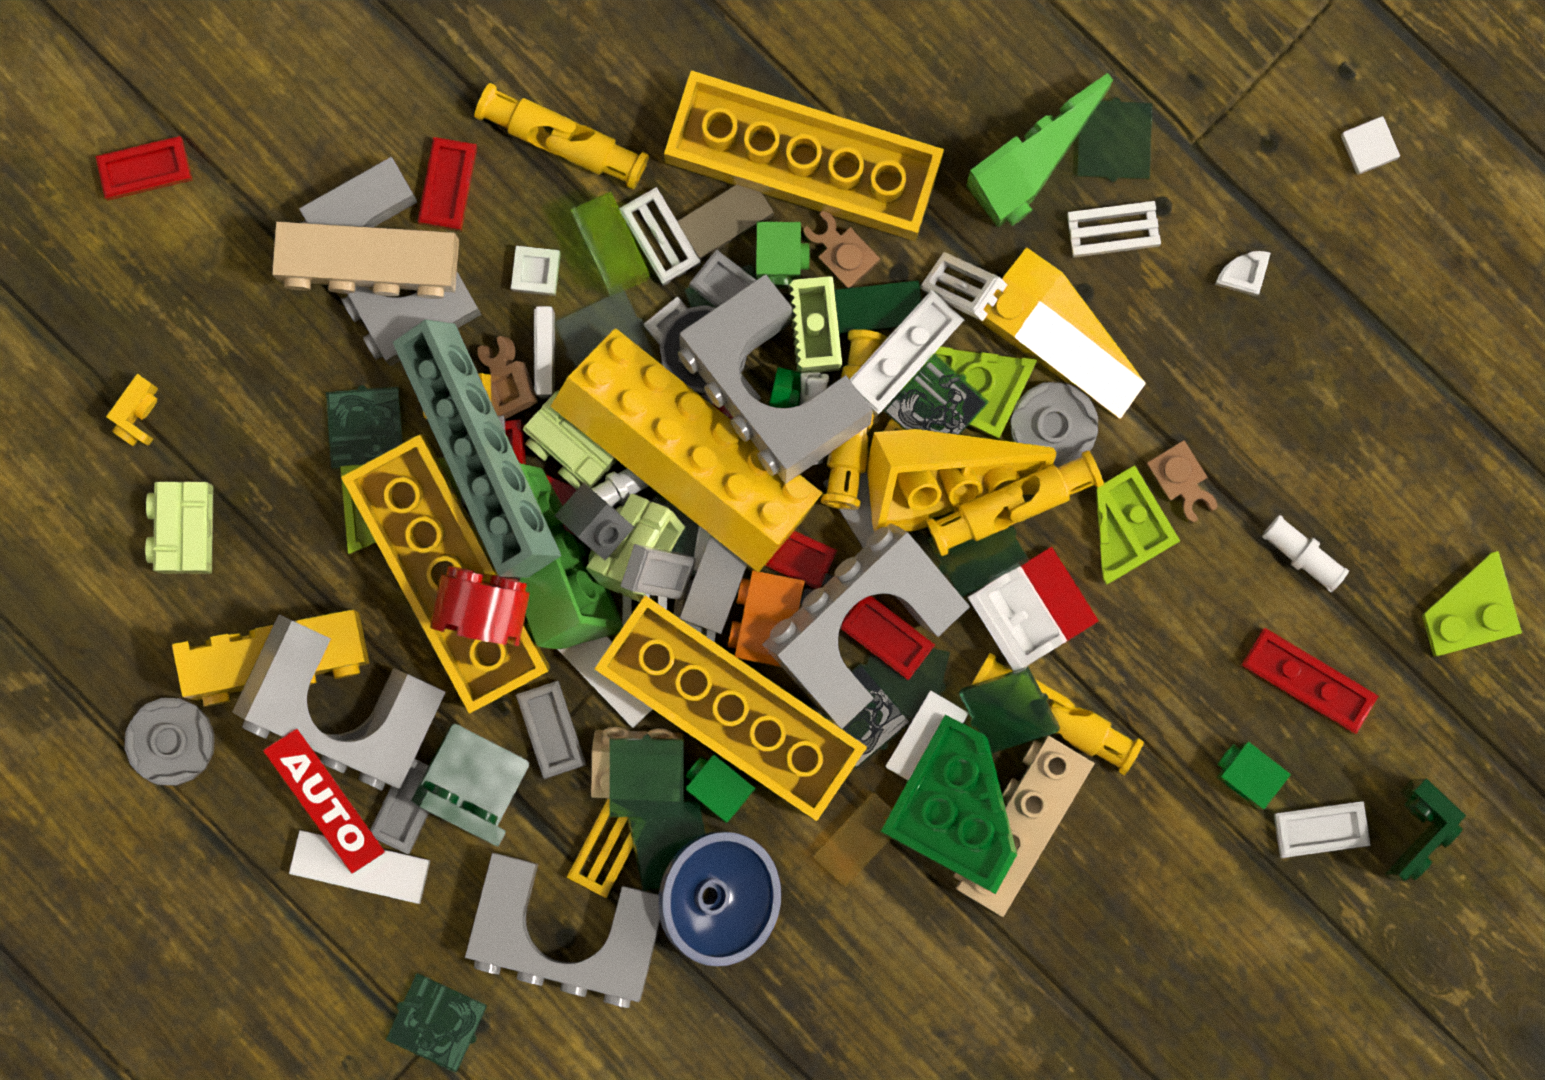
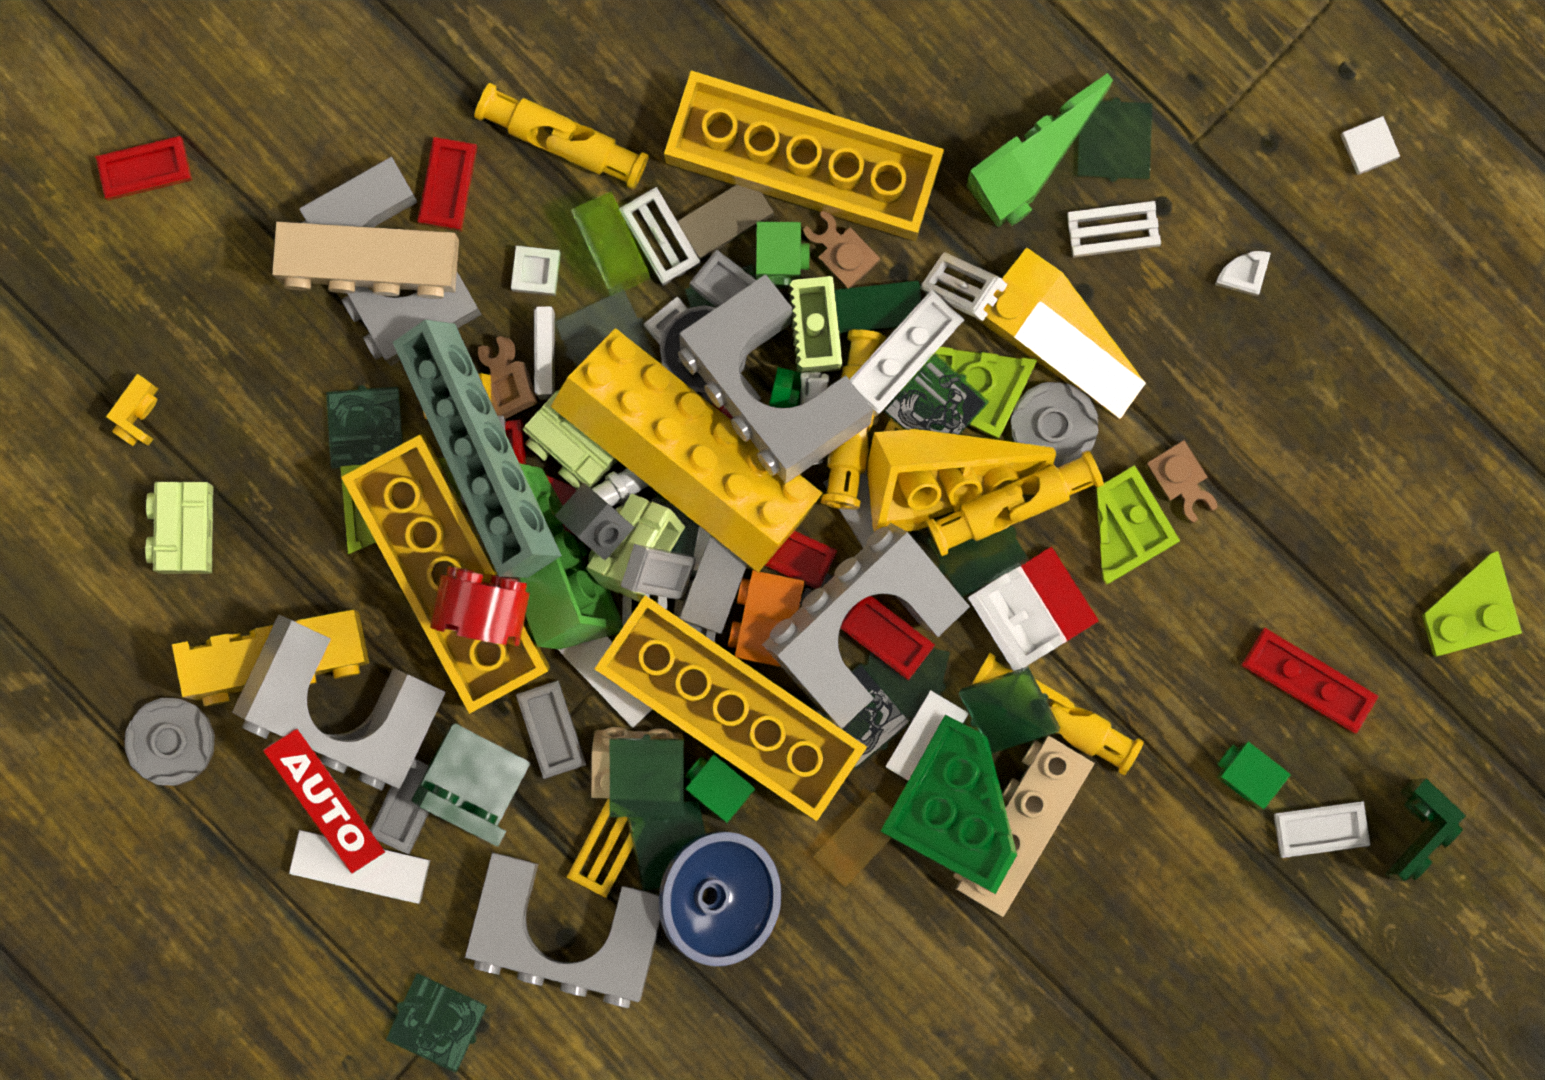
white pin [1262,515,1349,593] -> none

